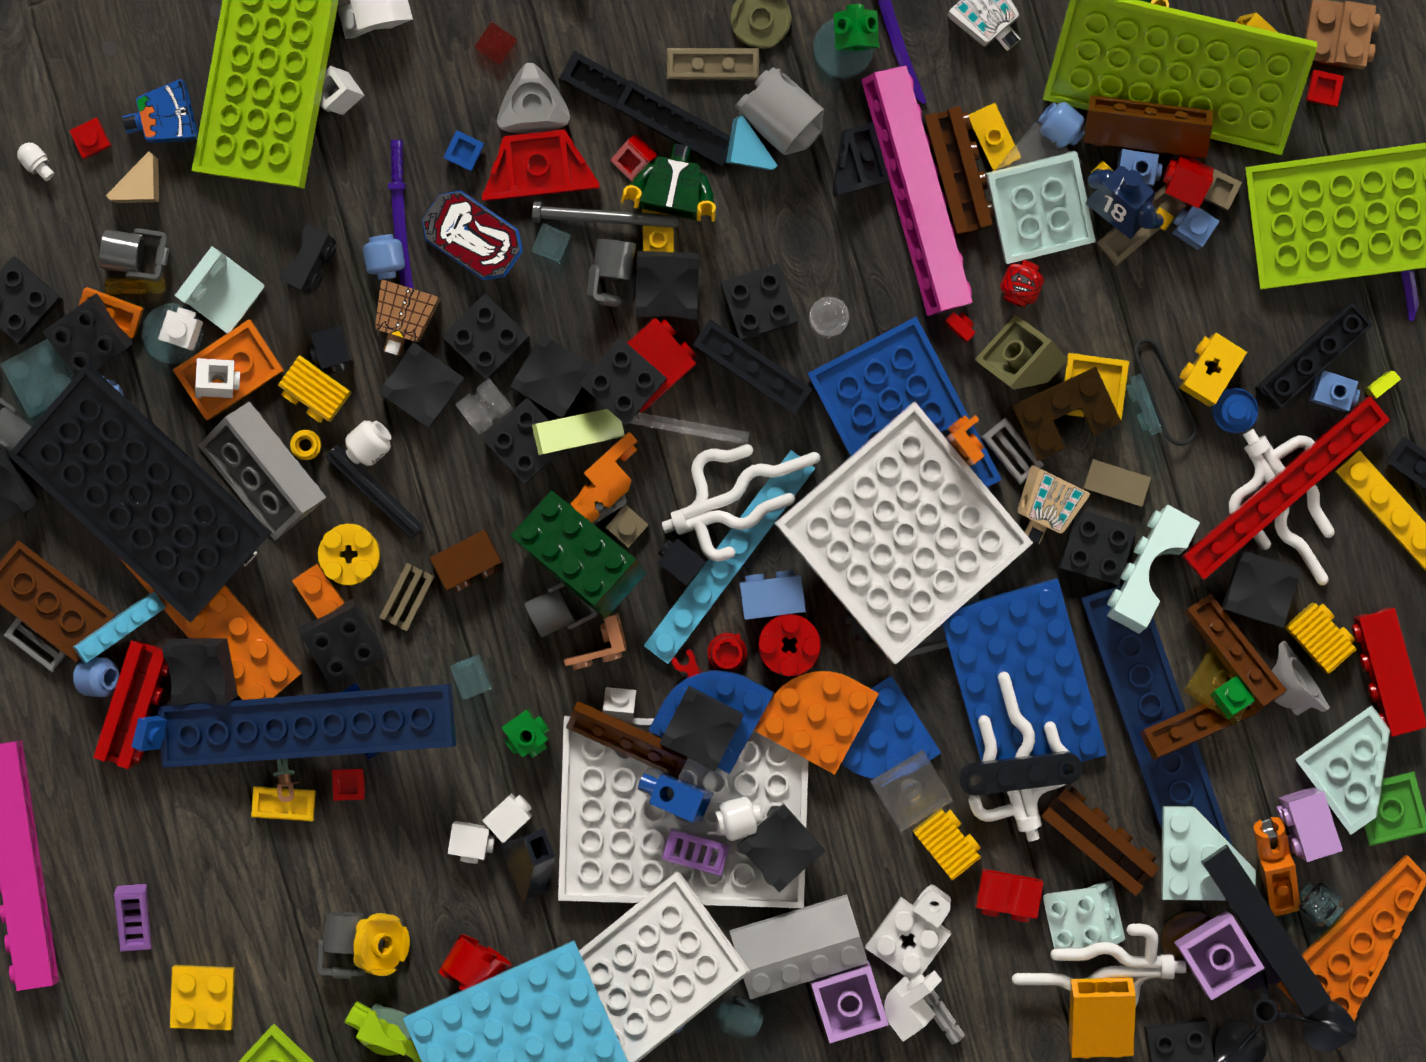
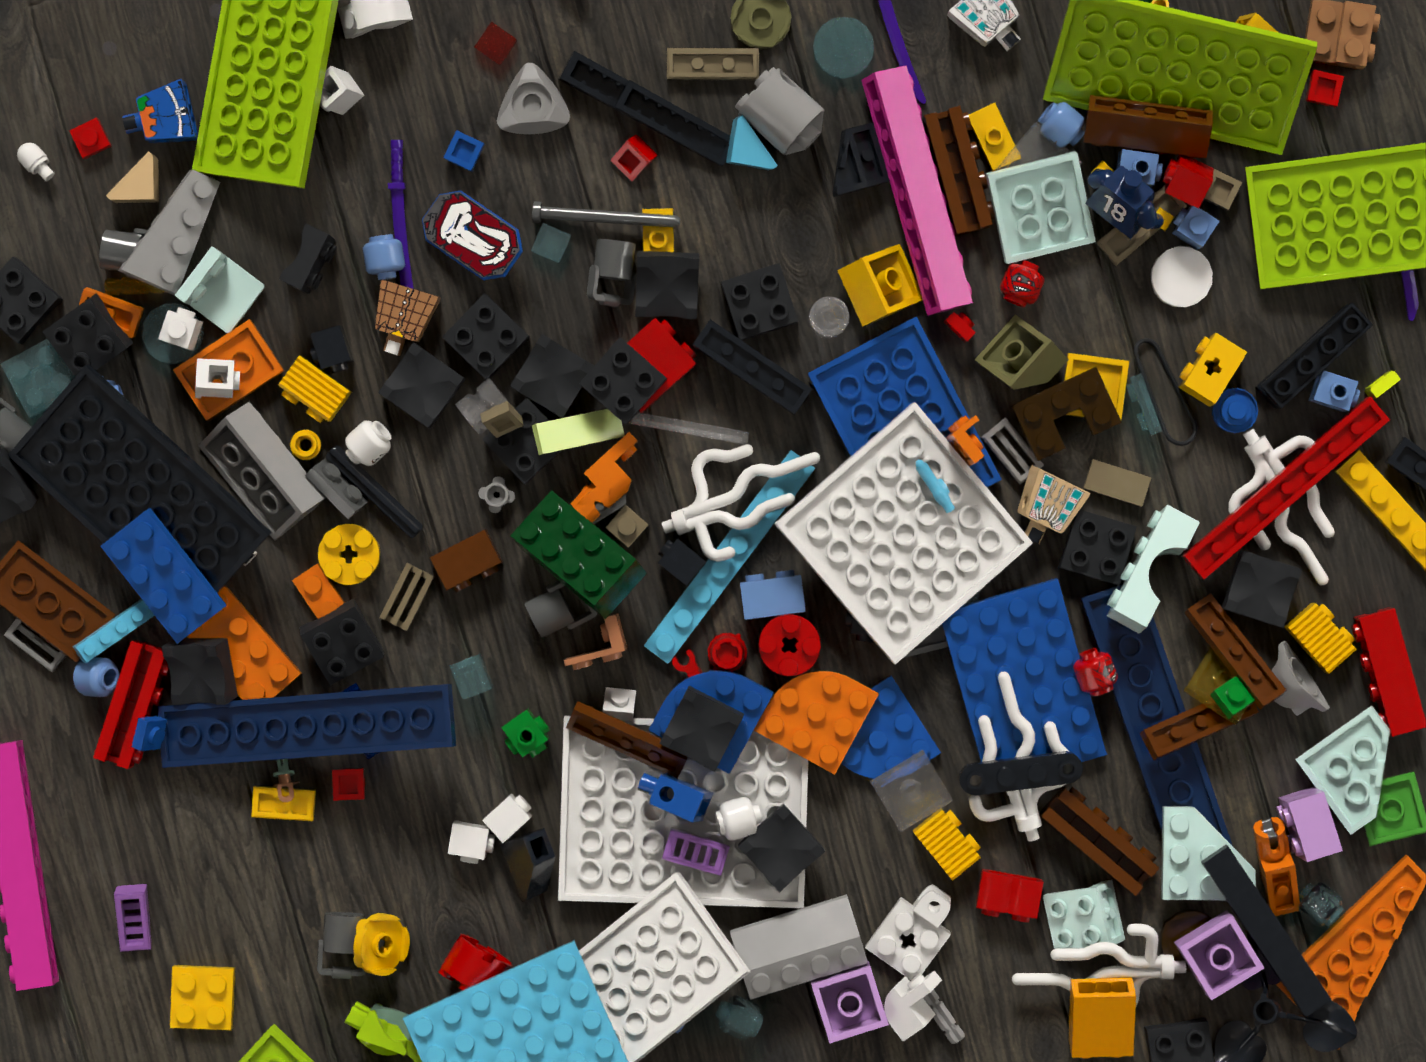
red wing [482,129,600,202] -> none
dark green torso [621,144,716,222] -> none
green brick [834,4,879,53] -> none
none -> blue plate [100,508,227,644]
none -> light grey wing [118,169,220,295]
none -> dark grey plate [305,458,368,519]
none -> light grey plate [478,477,515,513]
none -> dark tan plate [480,401,524,438]
none -> yellow slope [837,244,923,327]
none -> medium azure piece [916,459,955,513]
none -> red head [1073,648,1118,696]
none -> white tile [1151,246,1213,307]

